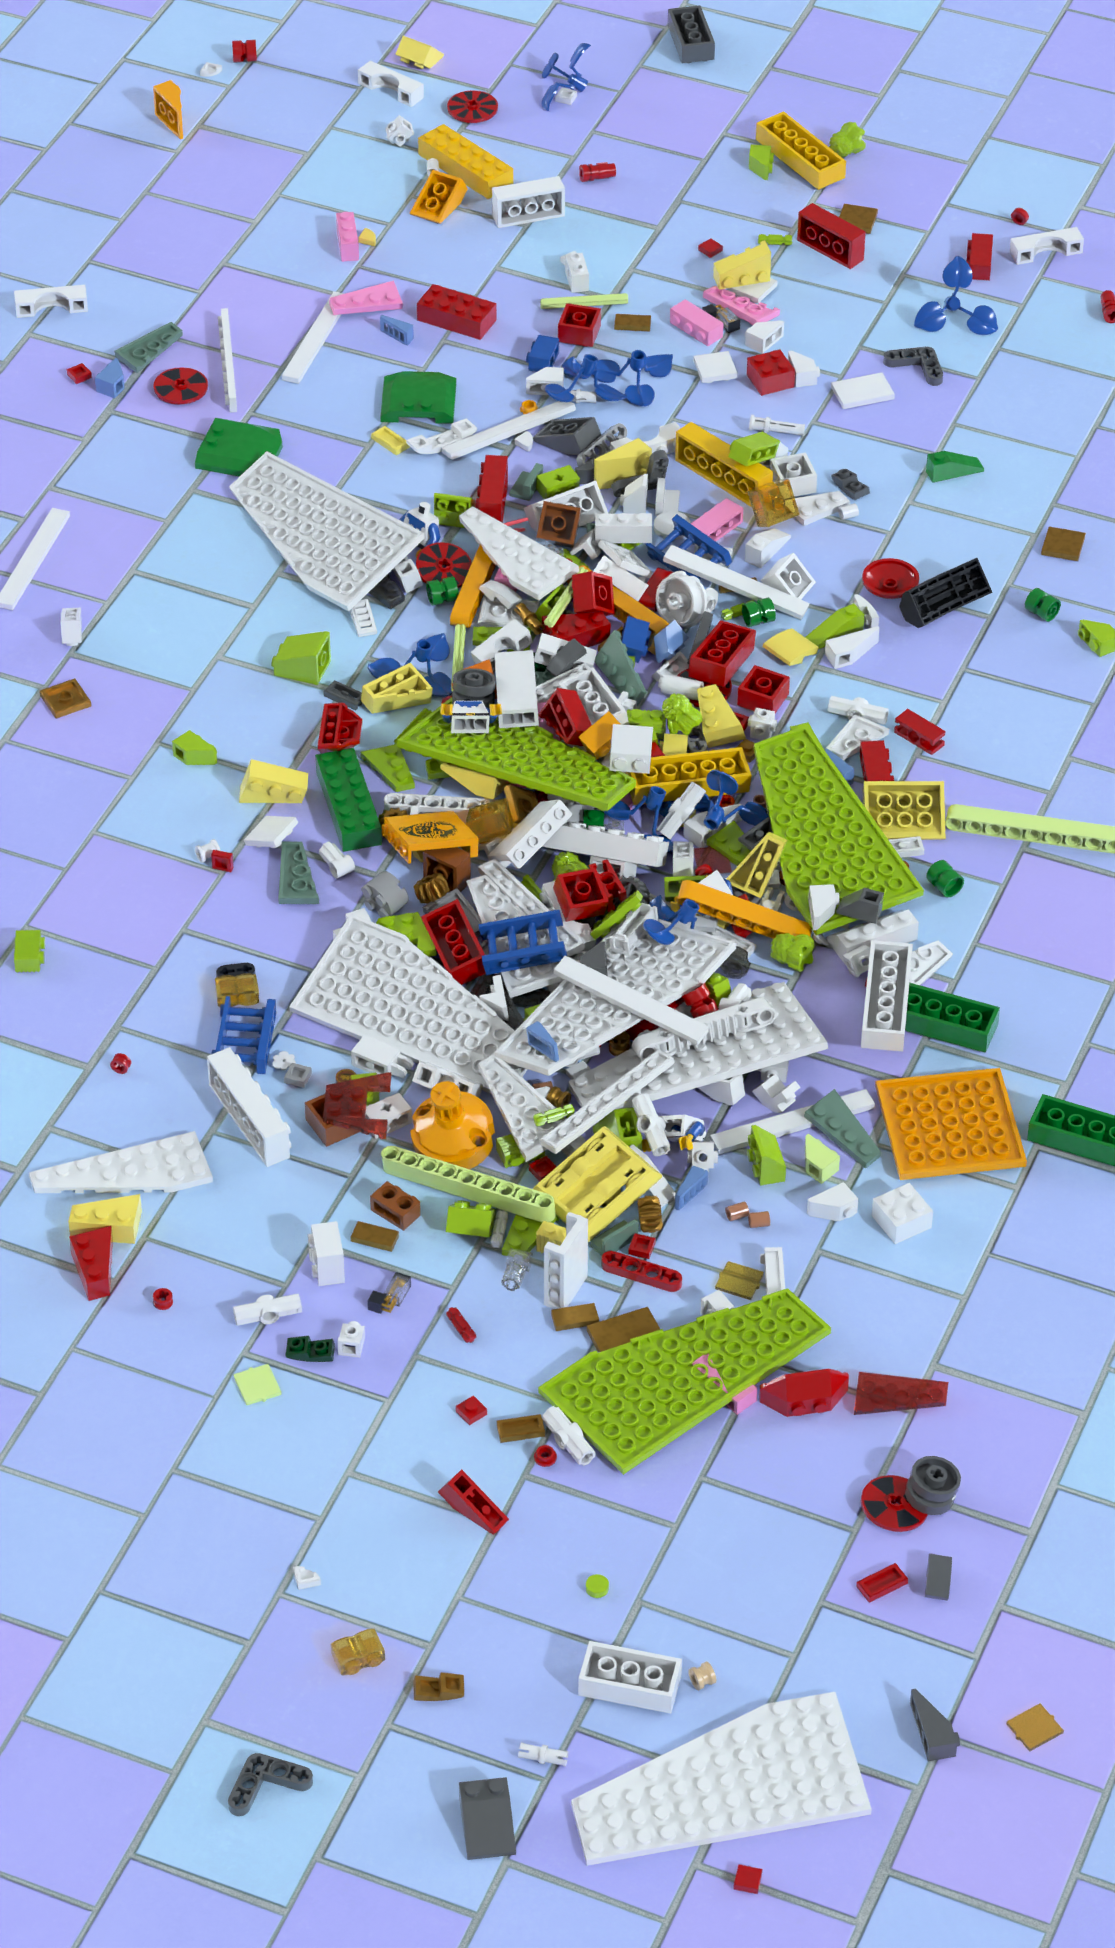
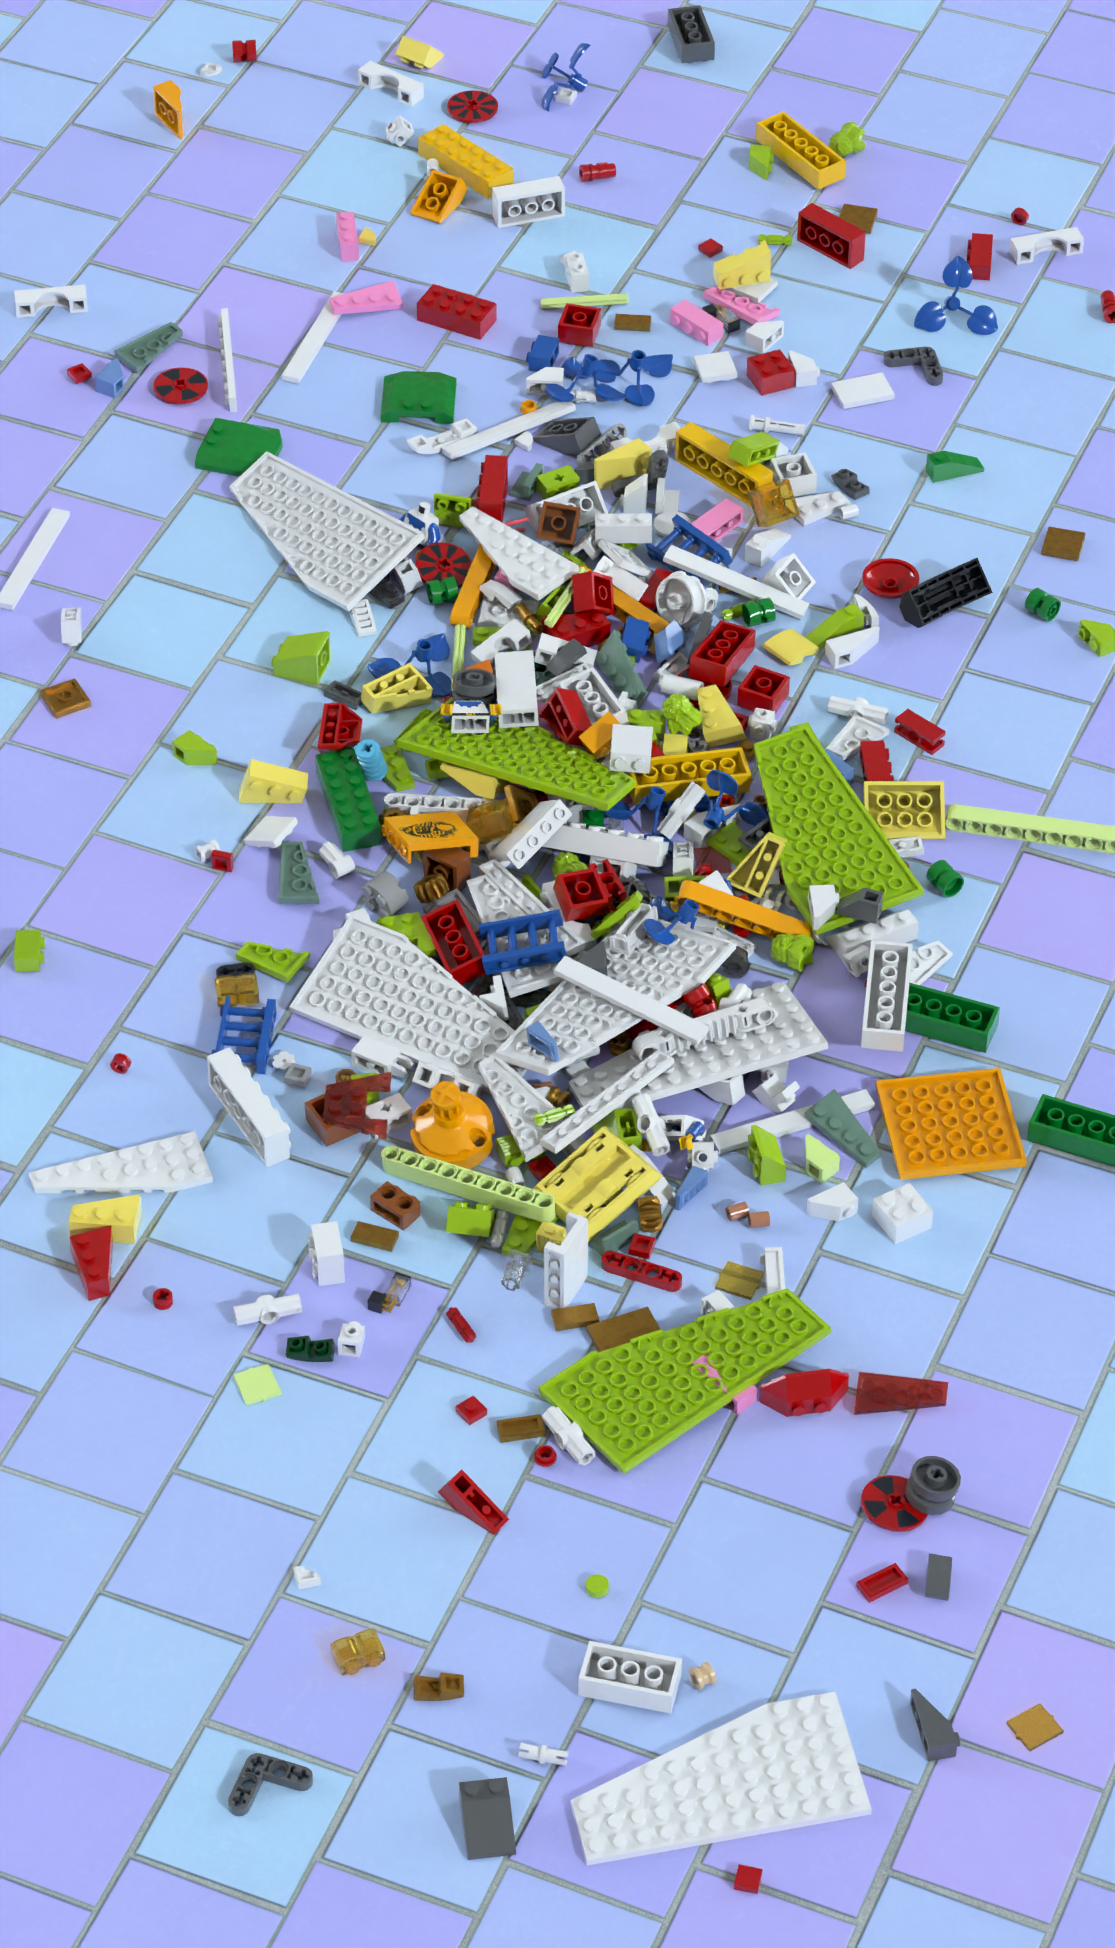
light yellow tile [371,426,410,455] -> none
medium blue slope [380,315,414,346] -> none
none -> lime wing [236,941,310,983]
none -> medium azure piece [355,739,388,781]
none -> white hinge [506,1167,526,1187]

